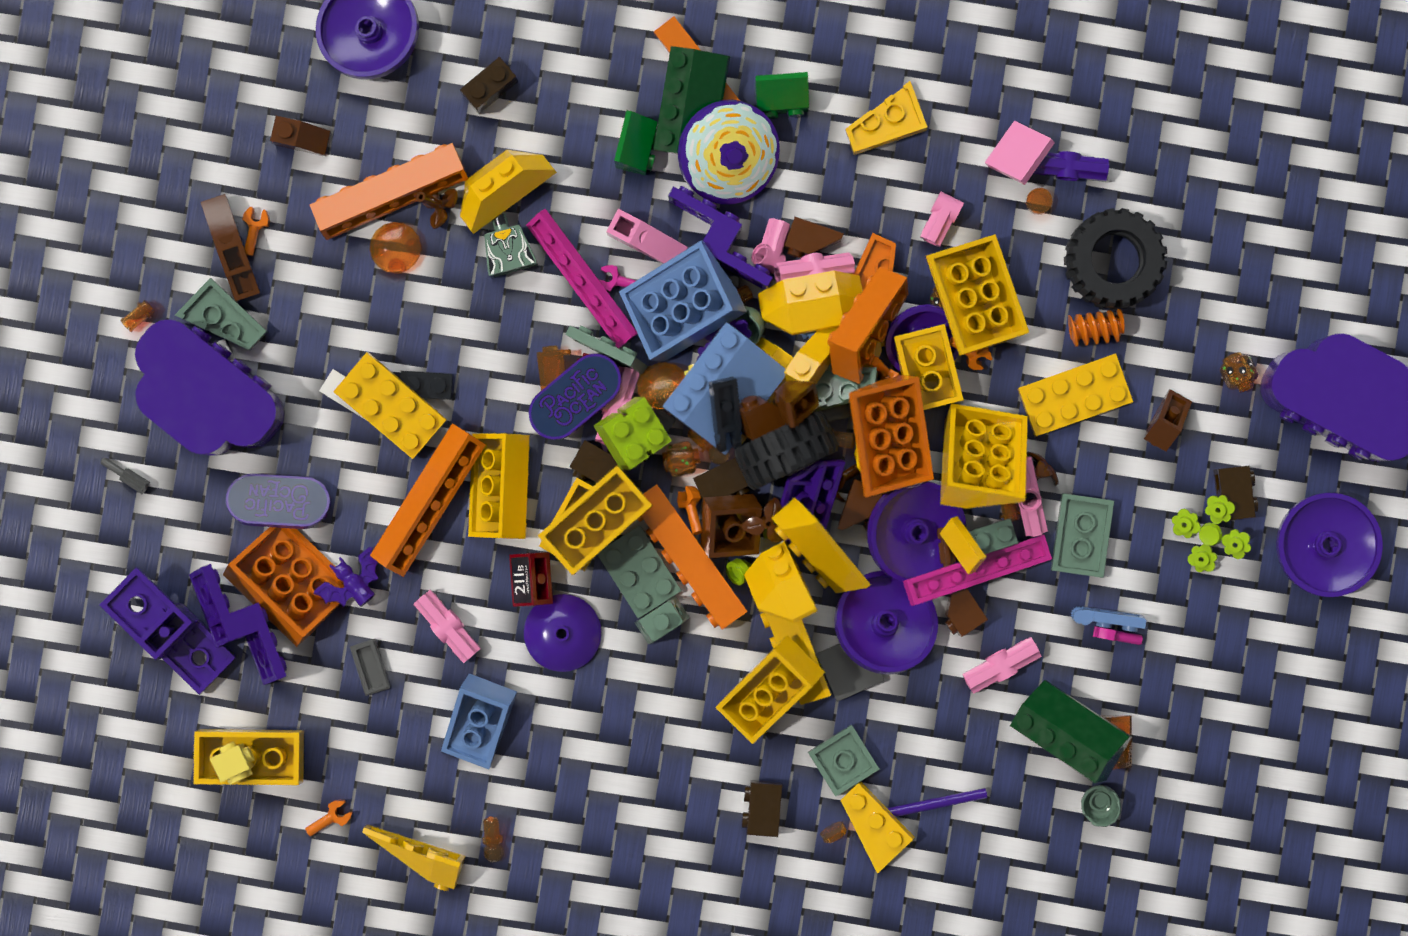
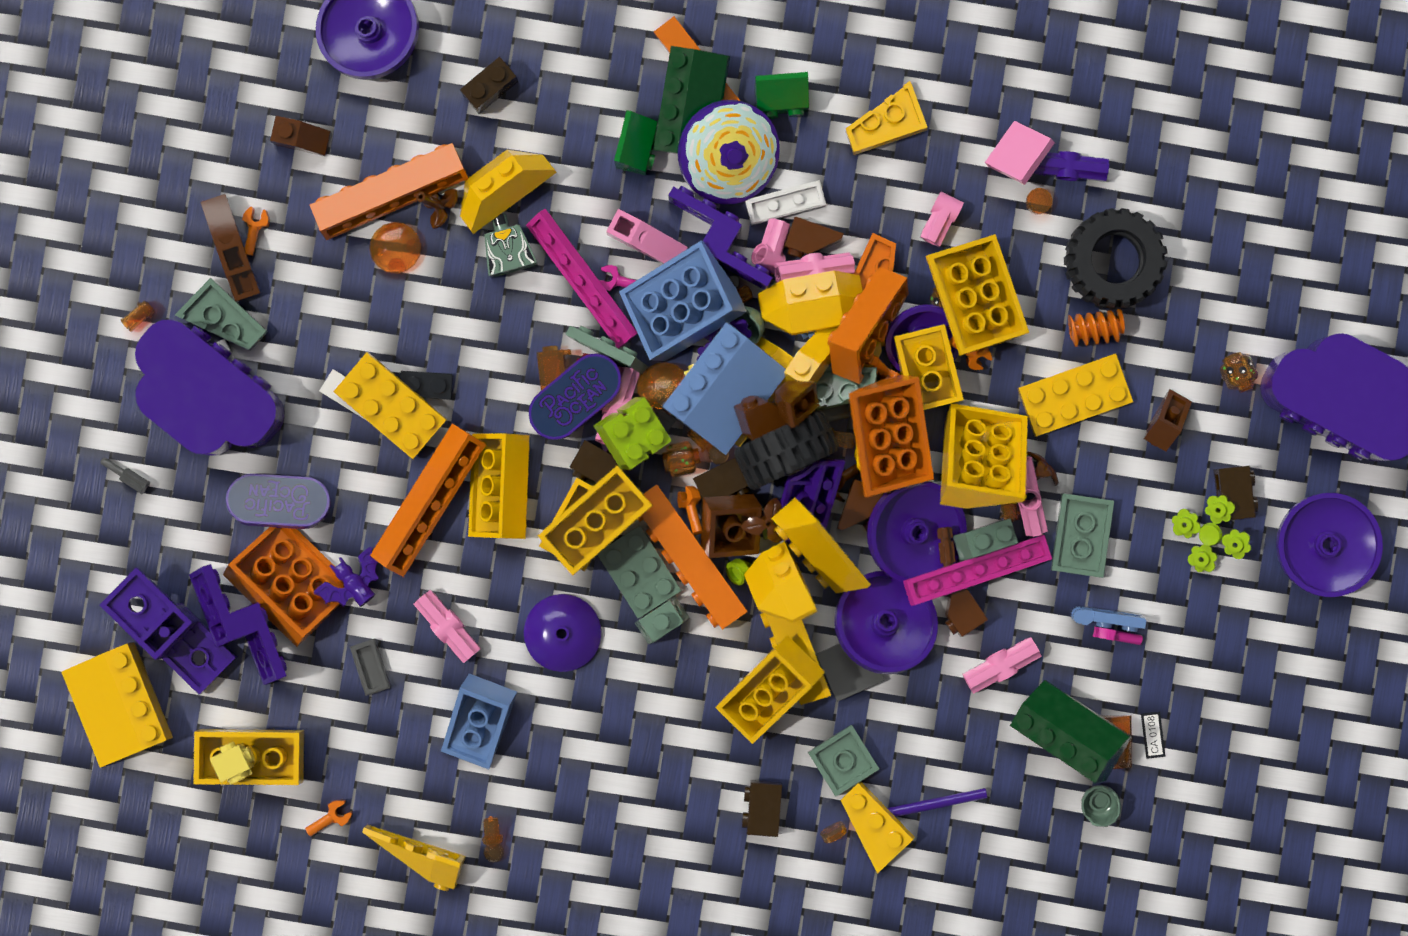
dark red brick [509,552,553,607] -> none
black hinge [708,377,742,452] -> none
yellow tile [939,516,986,574] -> none
none -> yellow slope [62,642,173,768]
none -> white tile [745,180,826,226]
none -> sticker [1141,711,1166,759]

